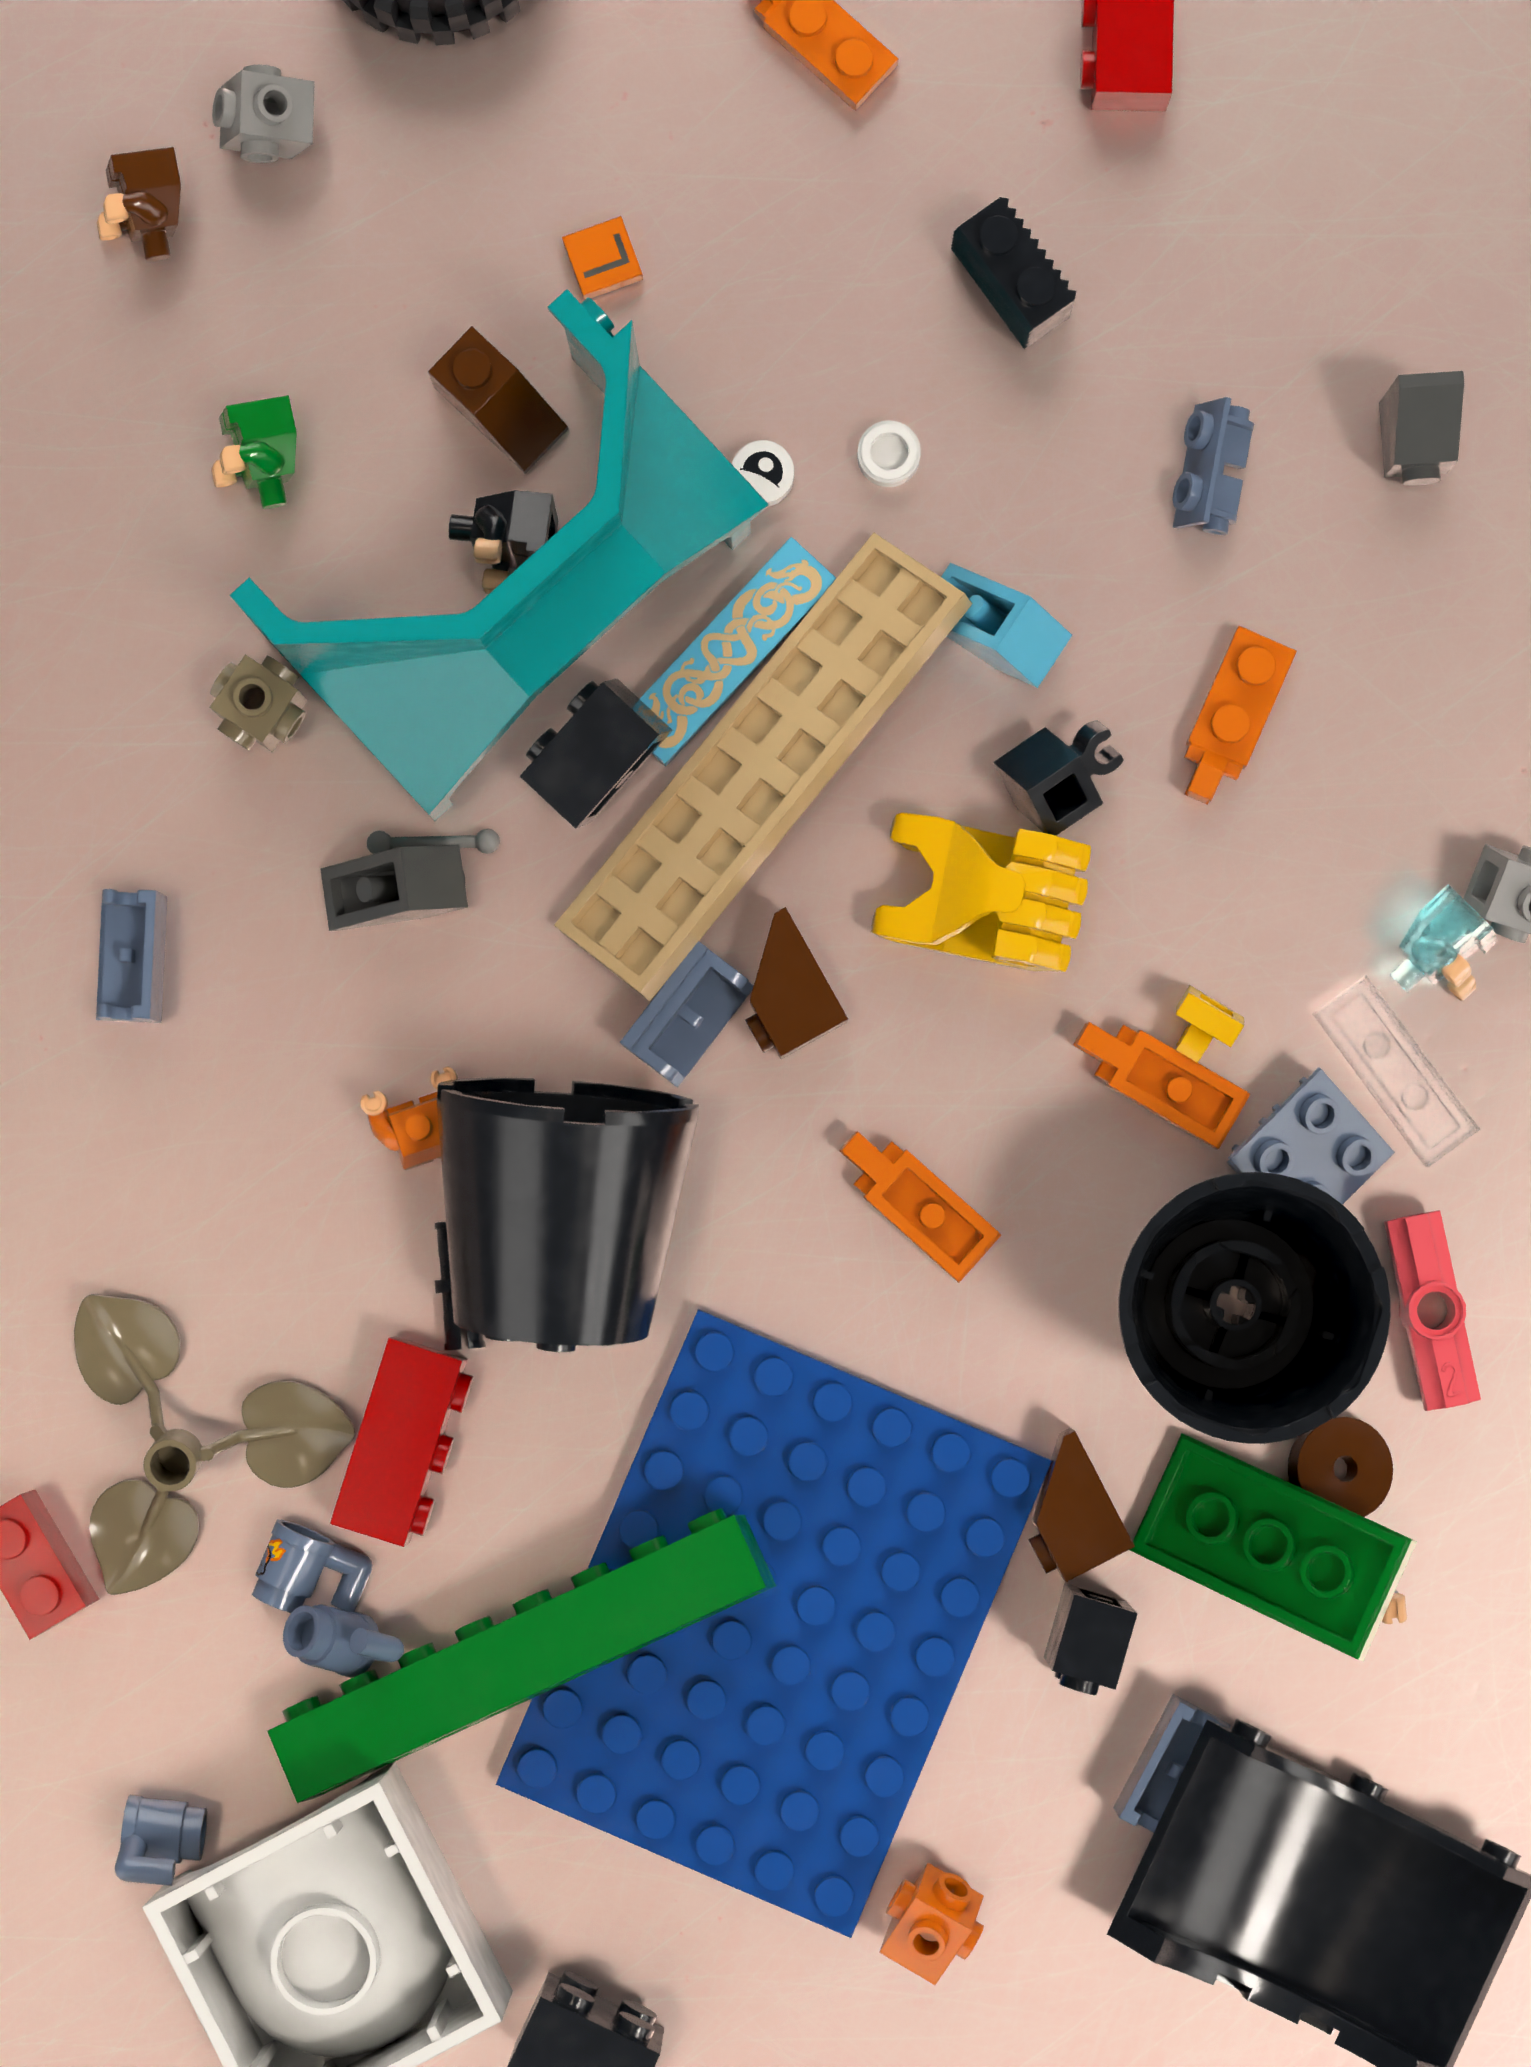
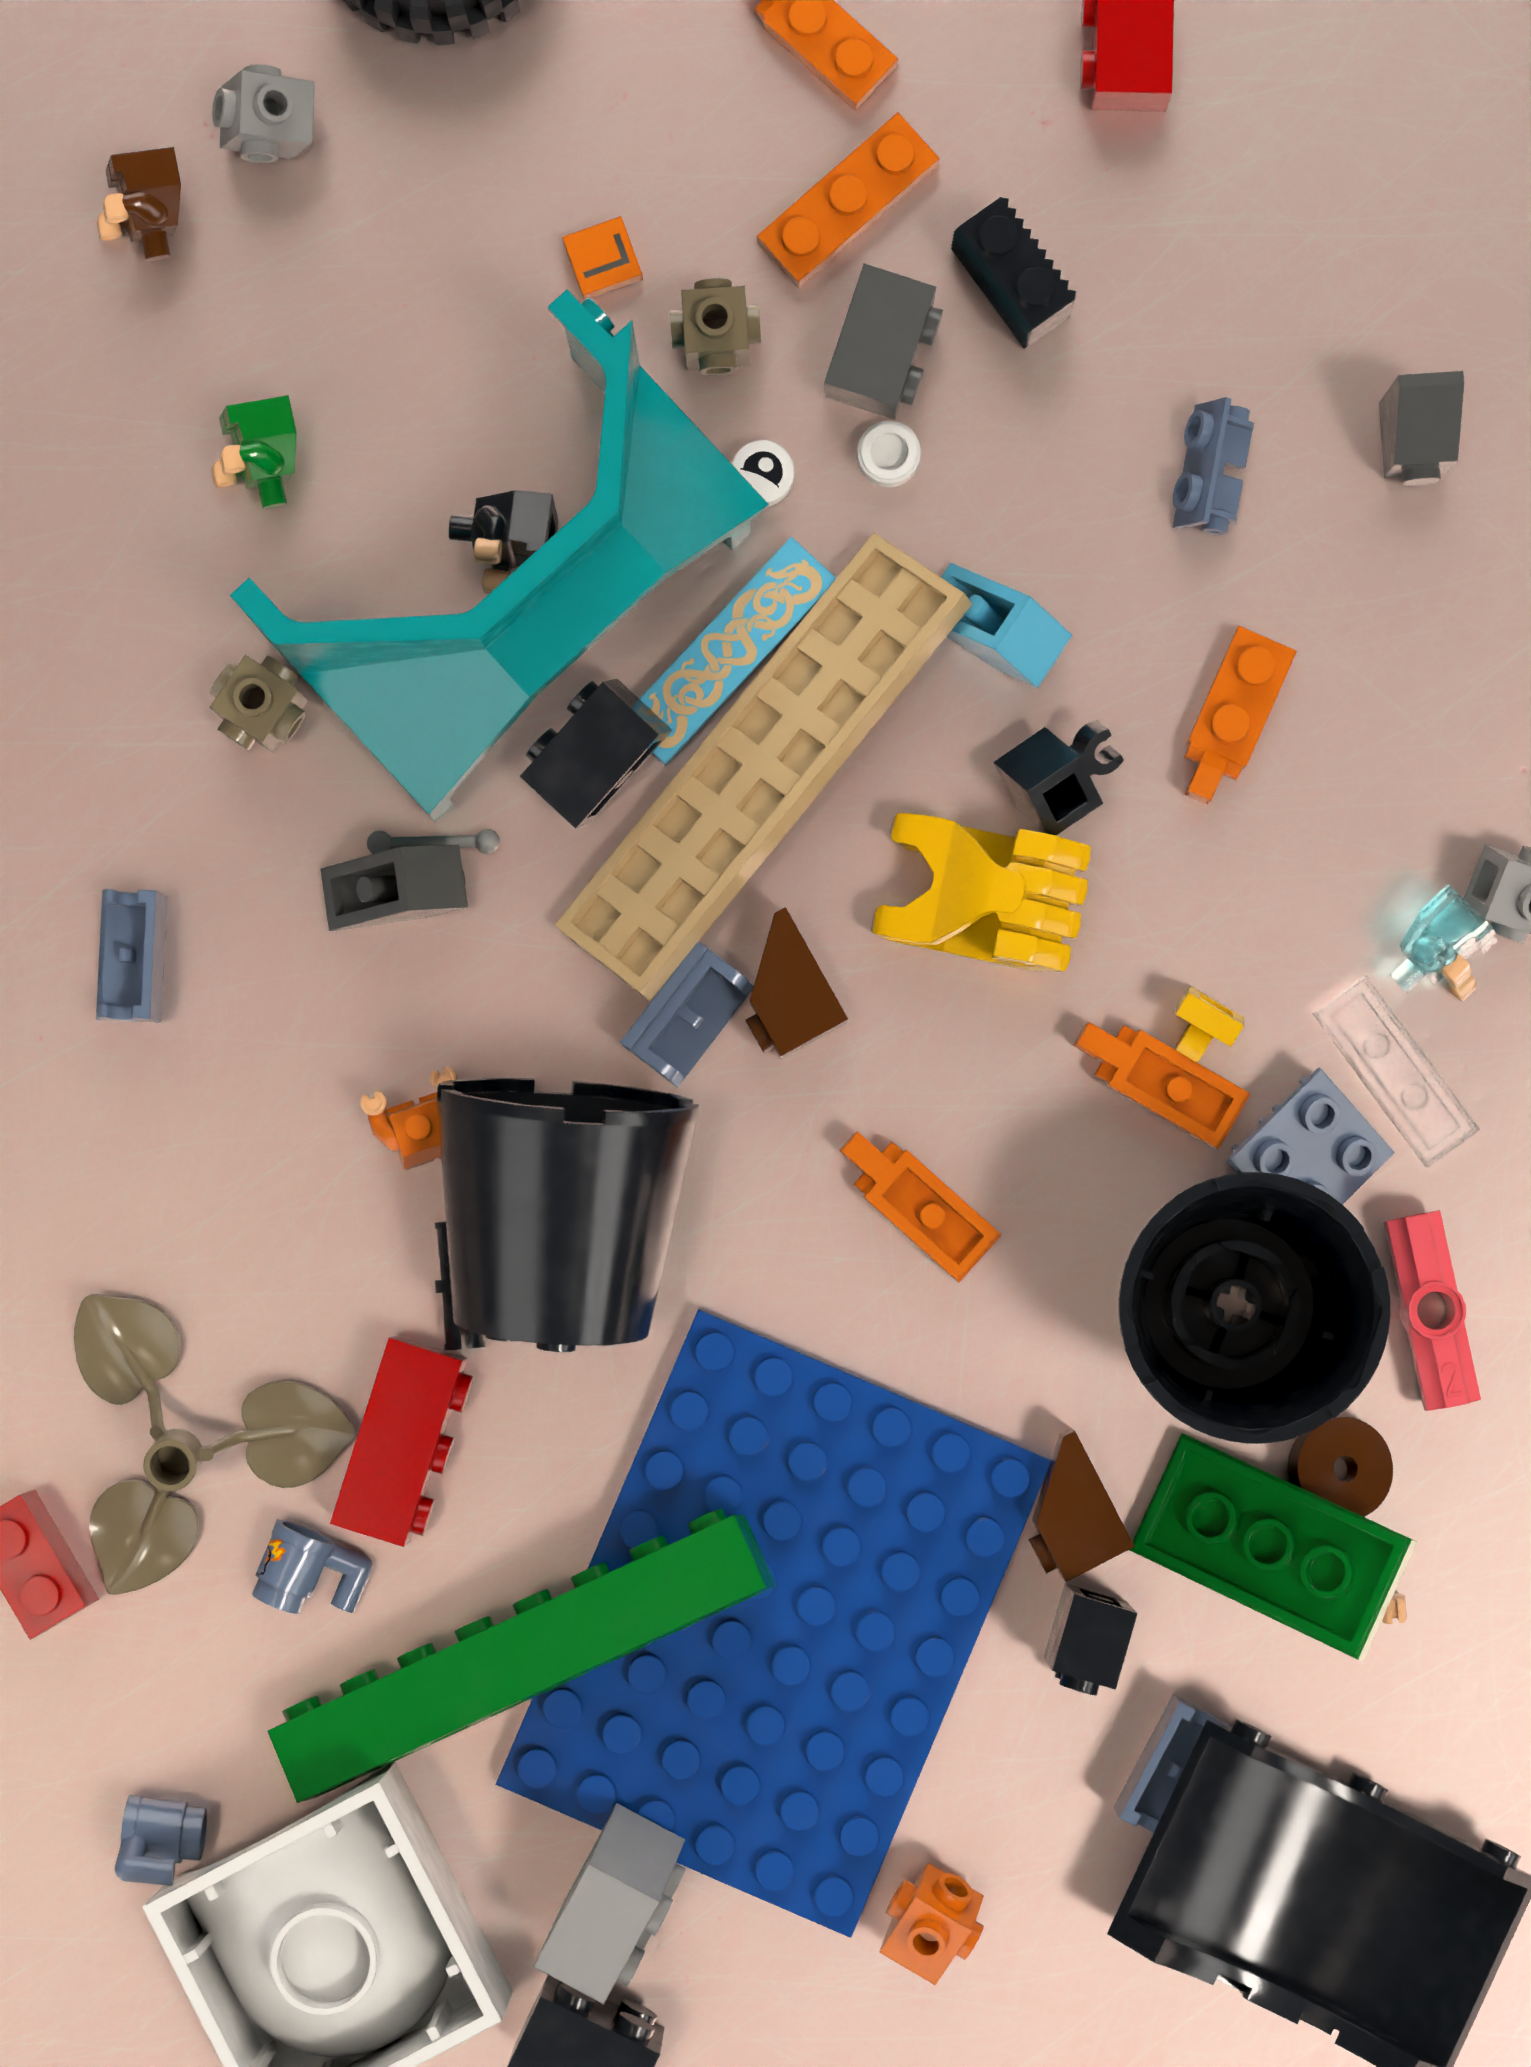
sand blue piece [283,1604,404,1678] -> none
reddish brown slope [428,326,569,474] -> none
none -> light grey brick [534,1803,686,2004]
none -> dark tan brick [670,278,761,375]
none -> orange plate [757,112,940,289]
none -> dark grey brick [823,263,943,420]

